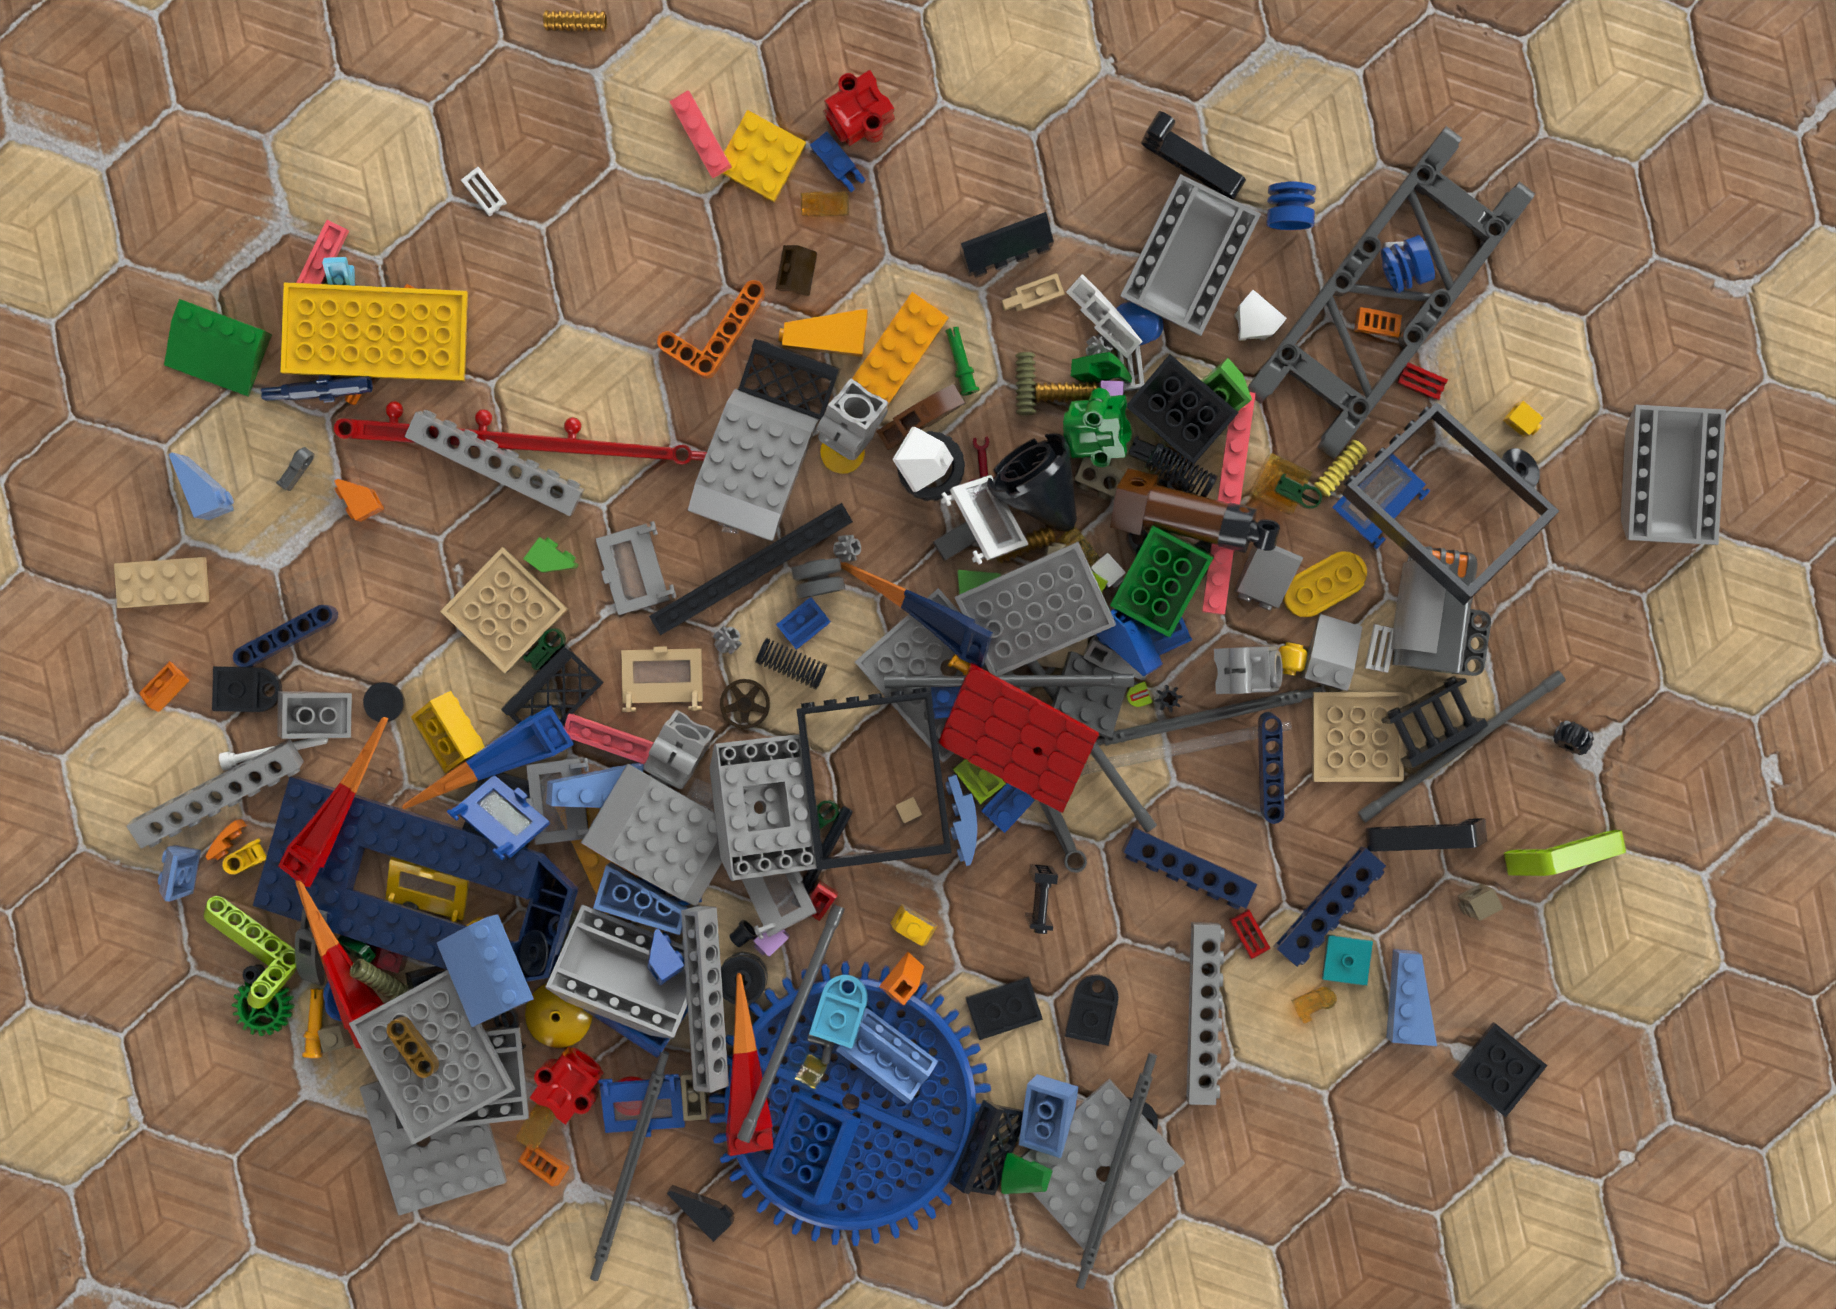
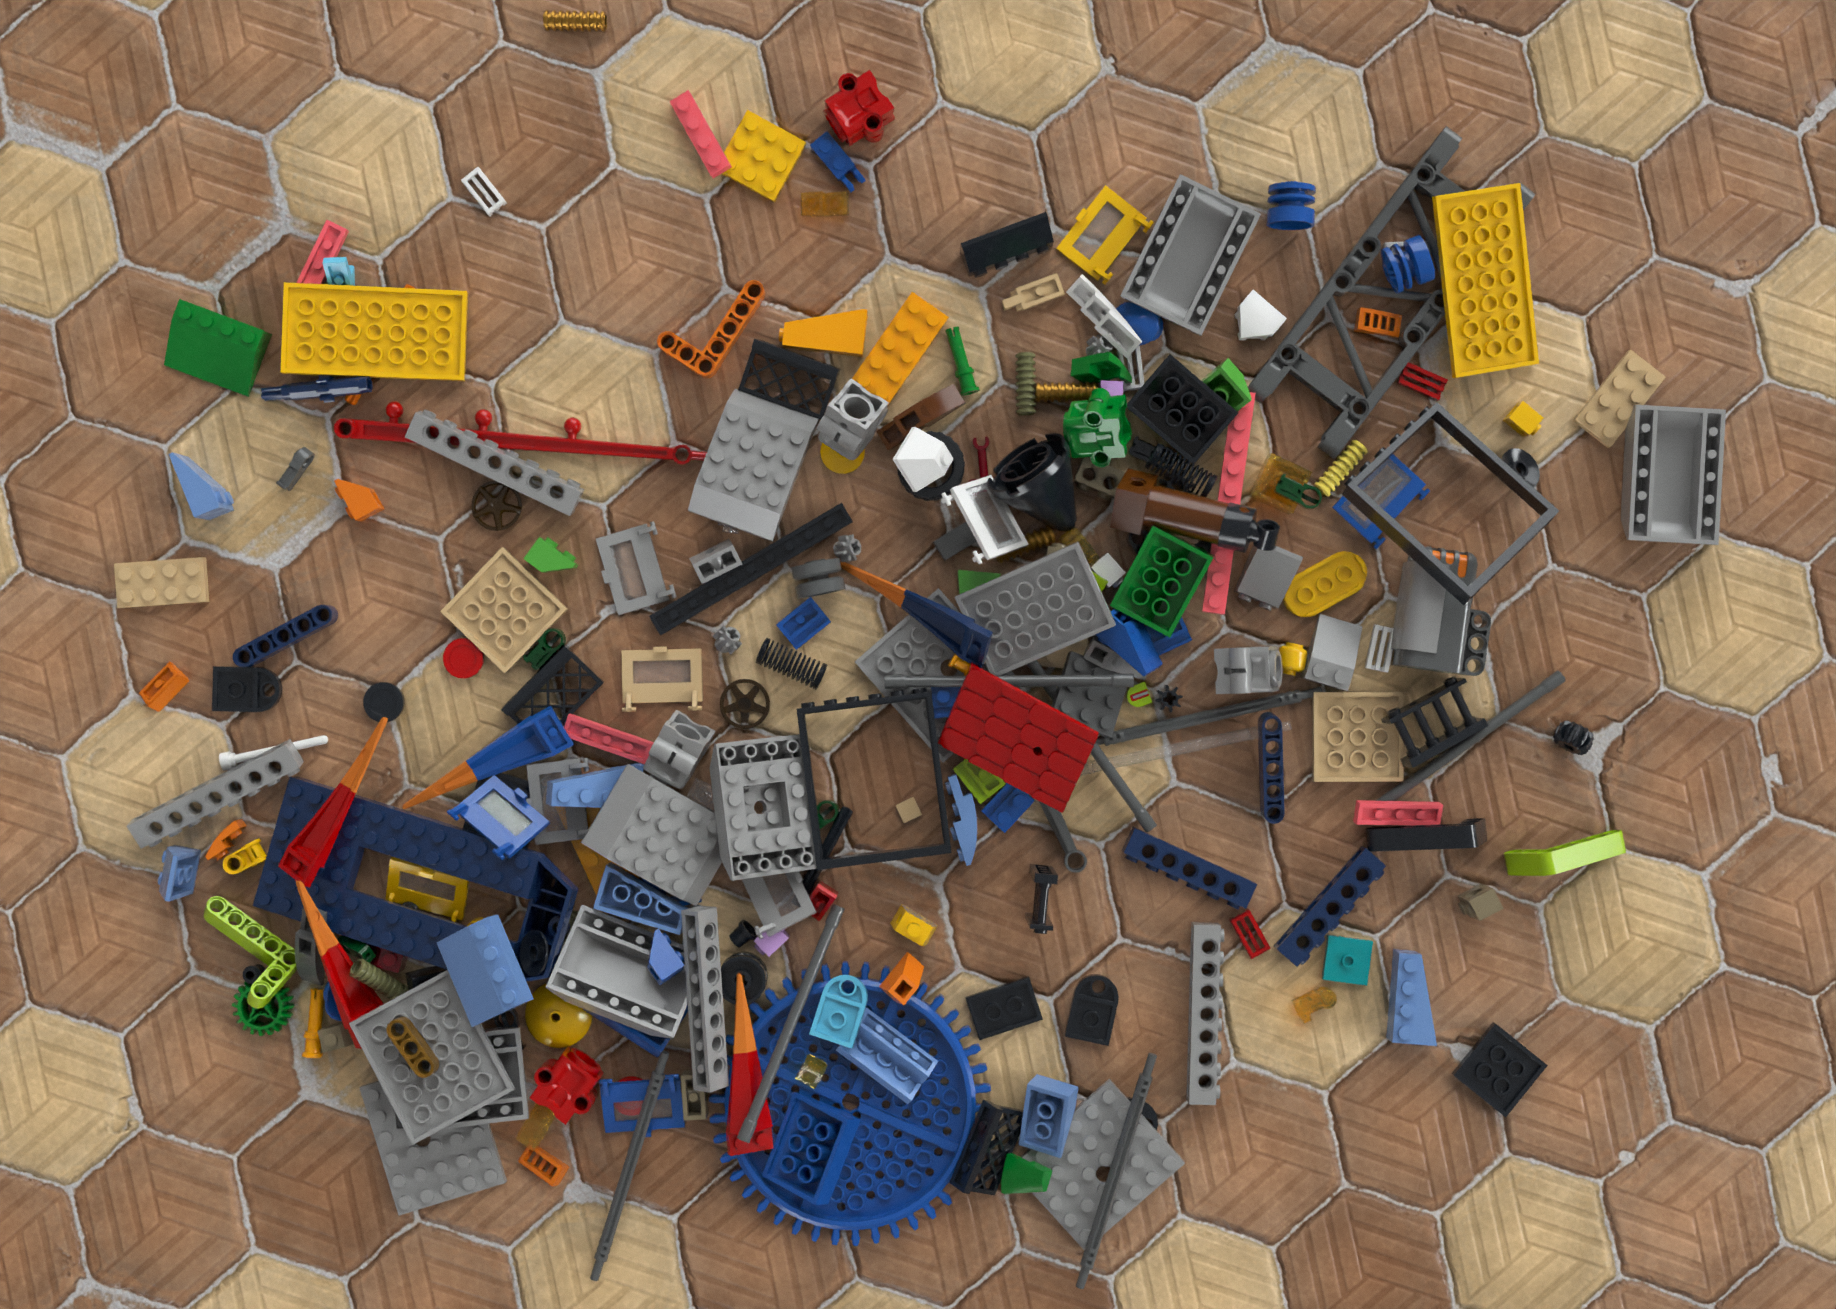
light grey slope [277,691,352,739] -> none
yellow slope [410,691,485,773] -> none
black slope [667,1185,735,1242] -> none
dark brown panel [775,245,817,296] -> none
dark grey piece [807,1033,836,1064] -> none
black beam [1141,111,1246,200] -> none
none -> red piece [443,638,484,678]
none -> dark brown wheel [471,481,522,531]
none -> light grey brick [689,539,742,584]
none -> yellow piece [1056,185,1154,285]
none -> coral plate [1353,800,1443,826]
none -> yellow plate [1432,183,1539,378]
none -> tan plate [1573,350,1666,448]

